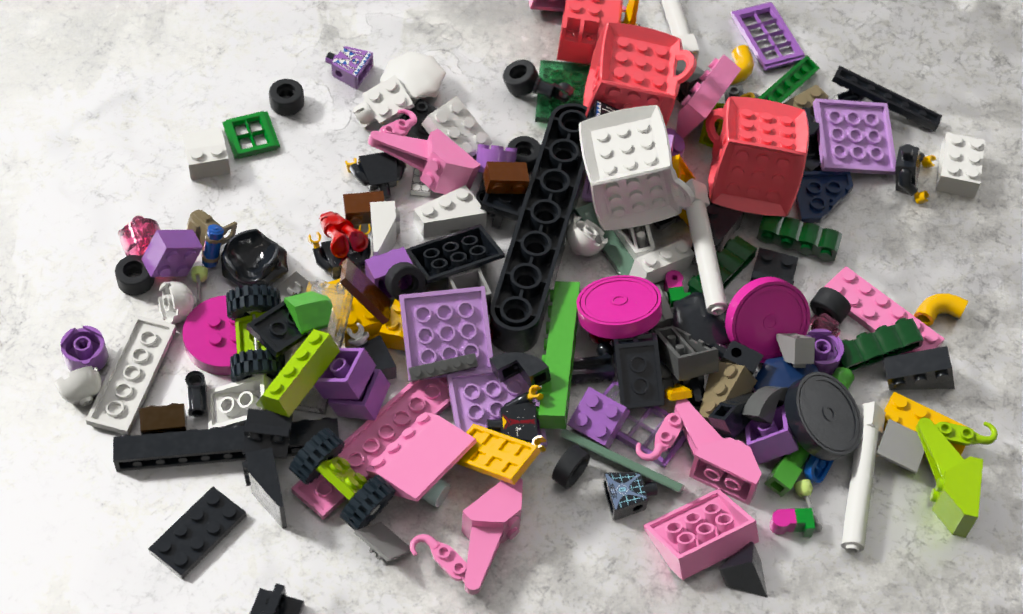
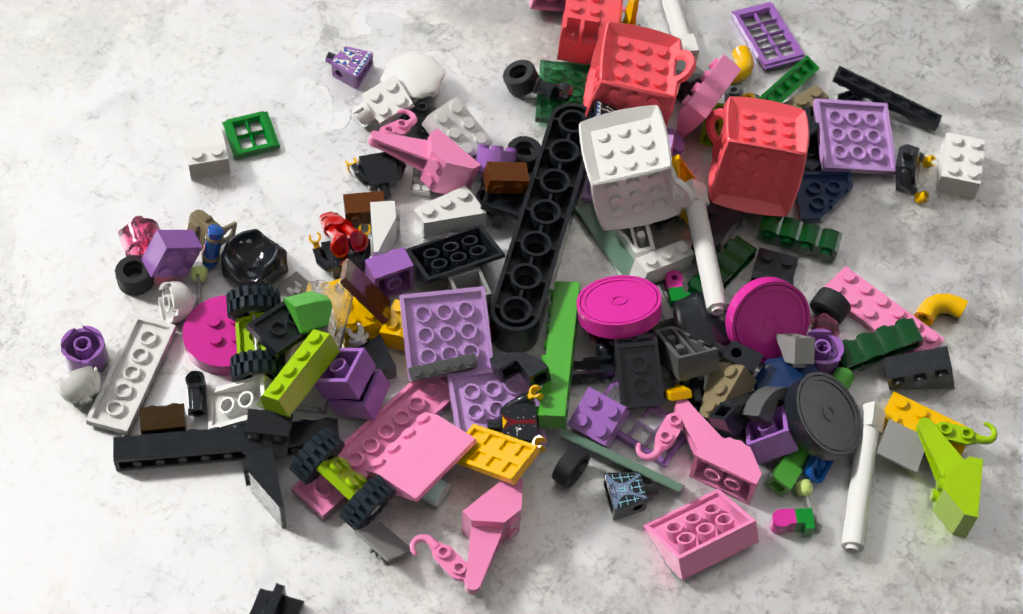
black plate [148,486,246,579] -> none
black tyre [269,79,304,116] -> none
black tyre [385,262,426,300] -> none
white cylinder [566,217,608,256] -> none
black slope [719,542,768,598] -> none

